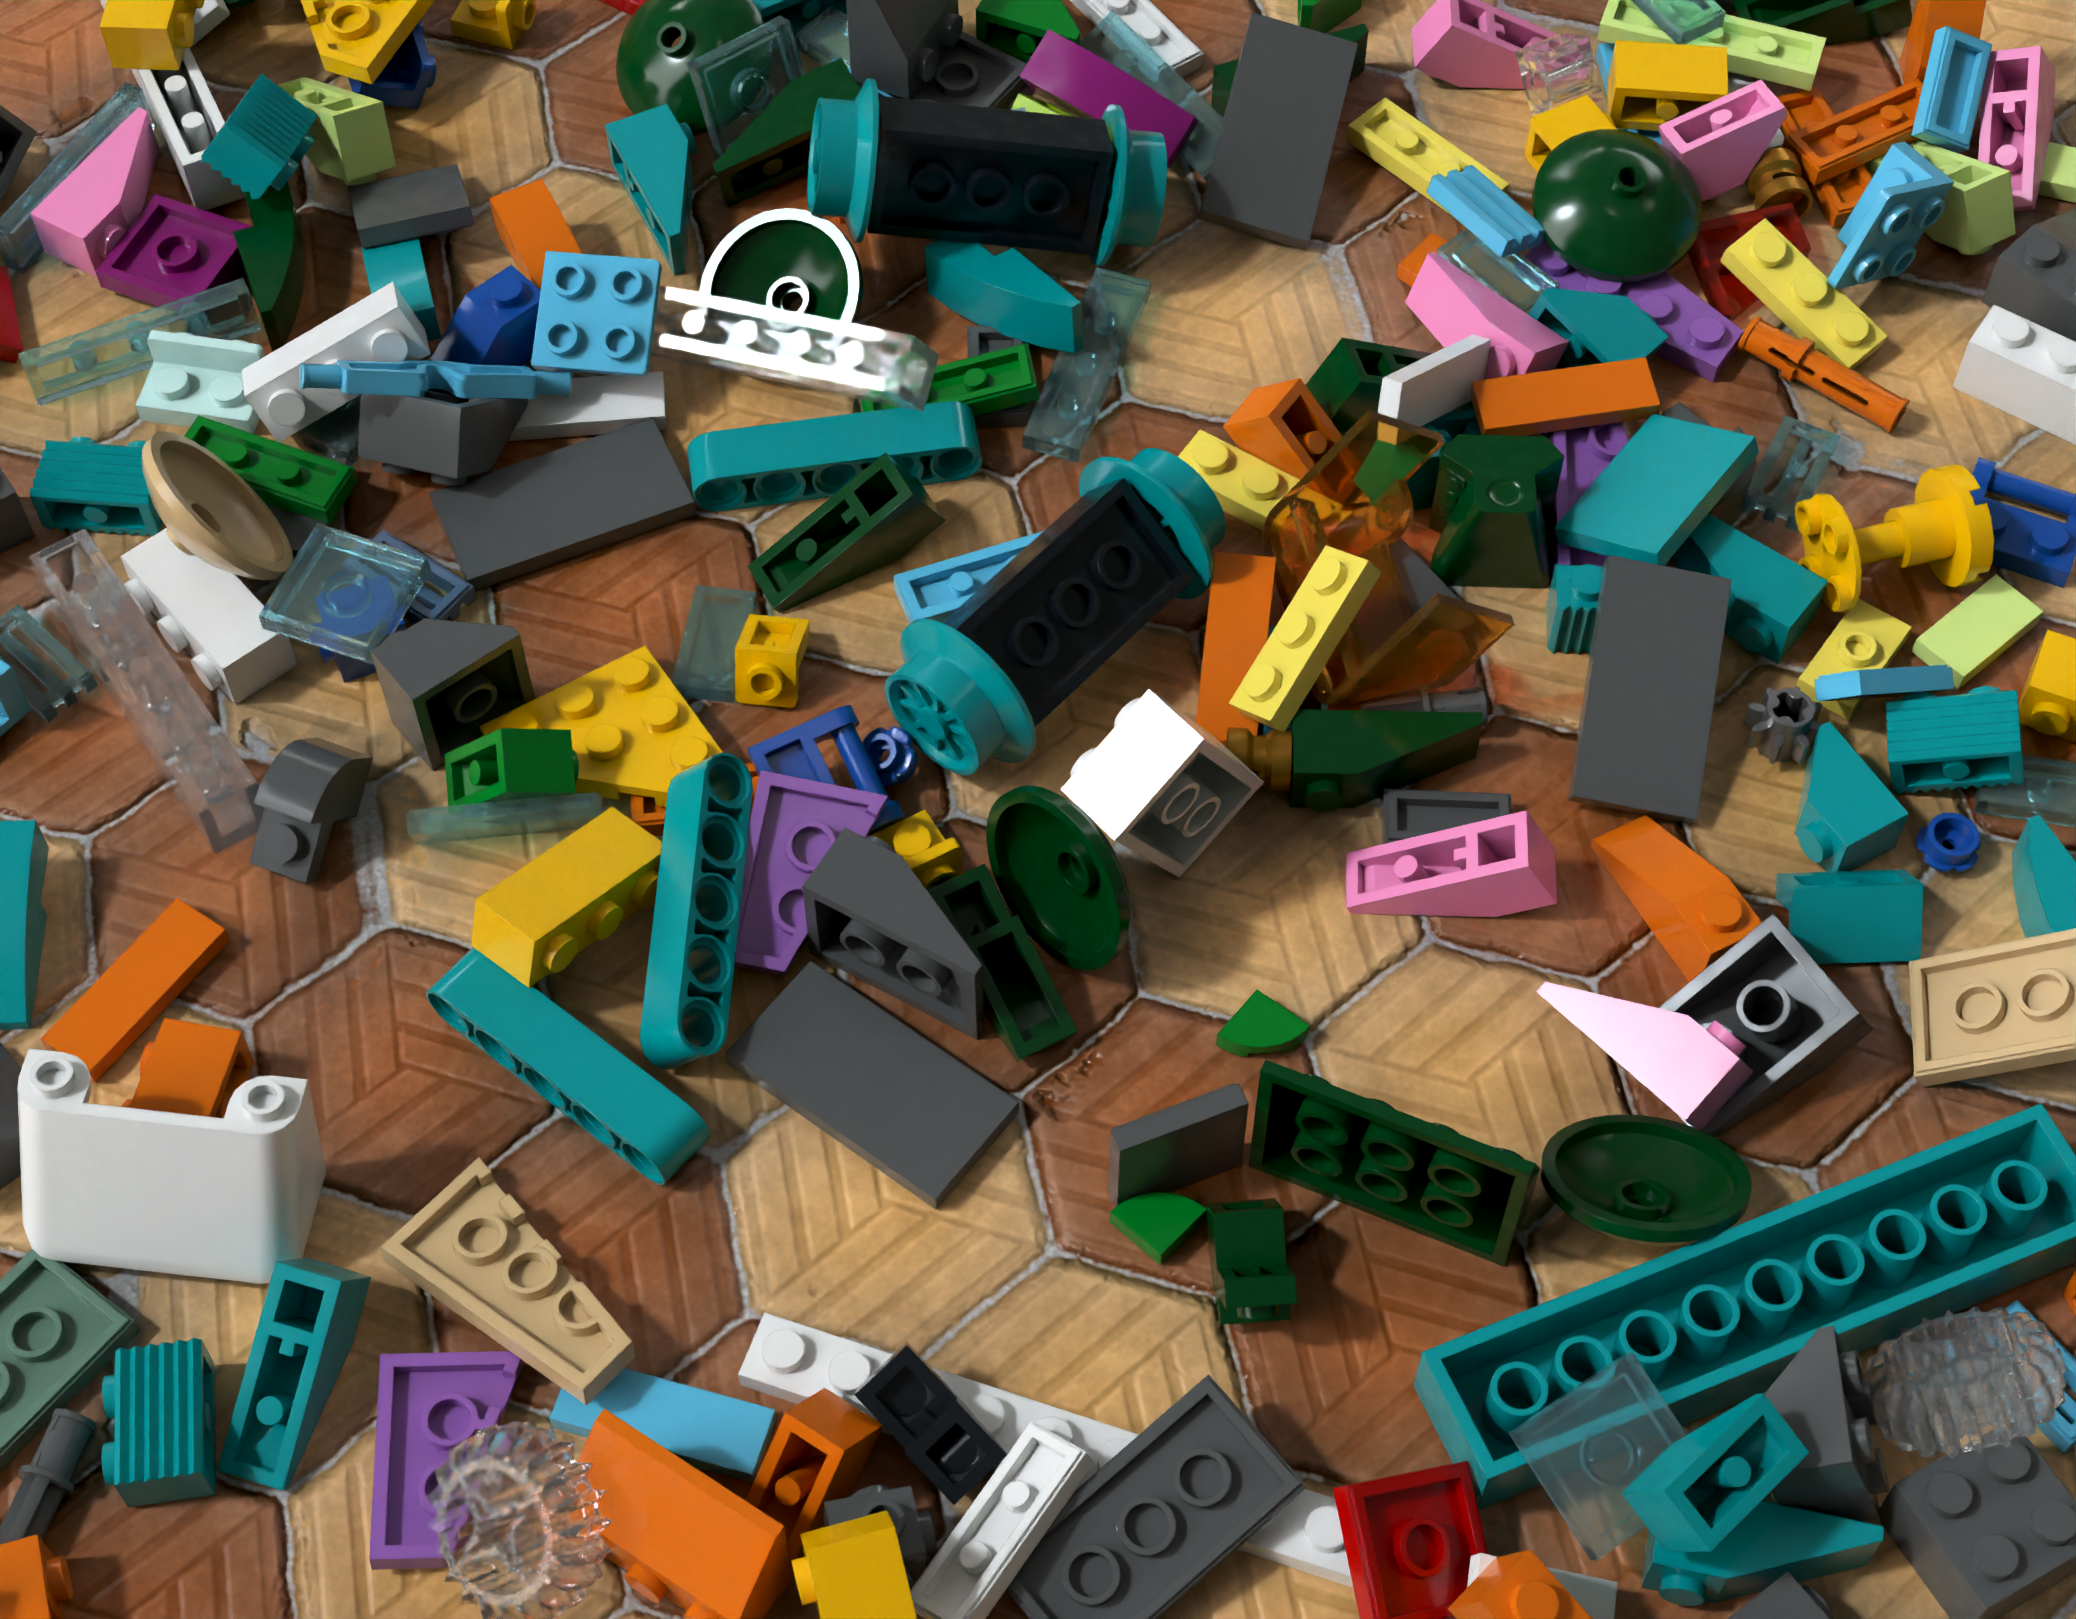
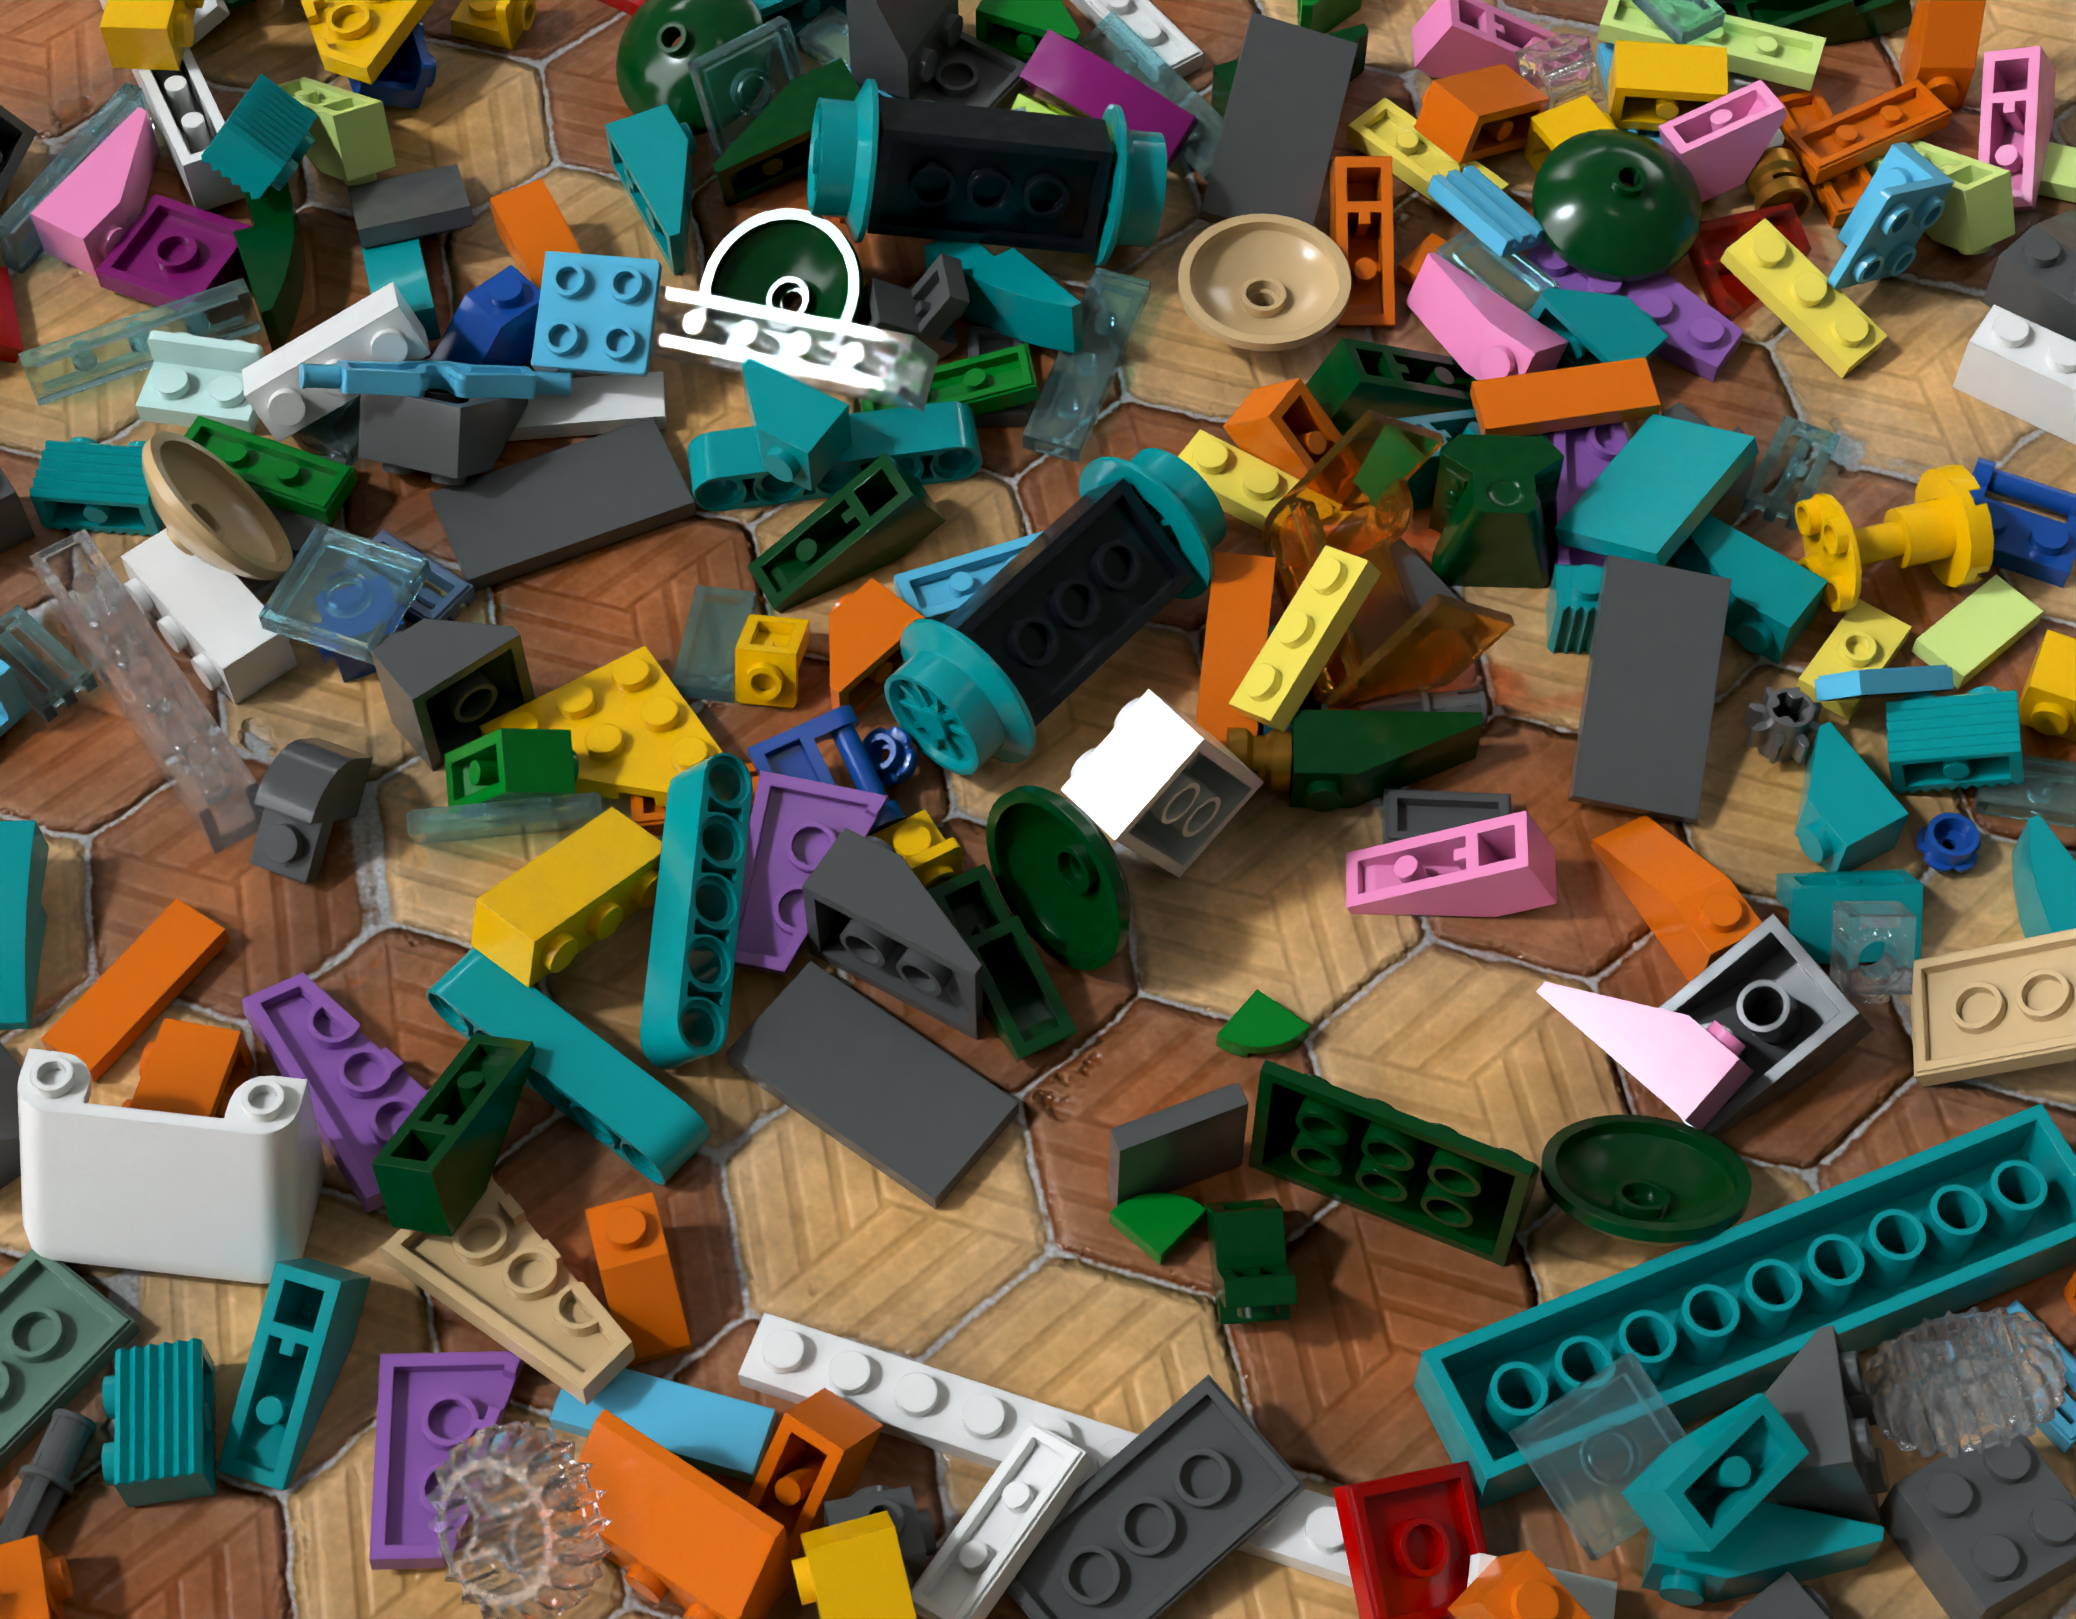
black slope [854,1342,1007,1505] -> none
white tile [1375,334,1491,440] -> none
orange pin [1738,316,1910,433] -> none
medium azure tile [1911,26,1993,153] -> none
none -> medium lavender wing [242,973,430,1213]
none -> dark green slope [371,1034,536,1237]
none -> orange slope [584,1192,692,1368]
none -> teal slope [742,356,852,491]
none -> orange slope [829,578,926,716]
none -> dark grey brick [847,253,970,369]
none -> tan dish [1178,213,1351,352]
none -> orange slope [1329,156,1395,328]
none -> orange brick [1414,63,1551,164]
none -> clear brick [1830,901,1917,1004]

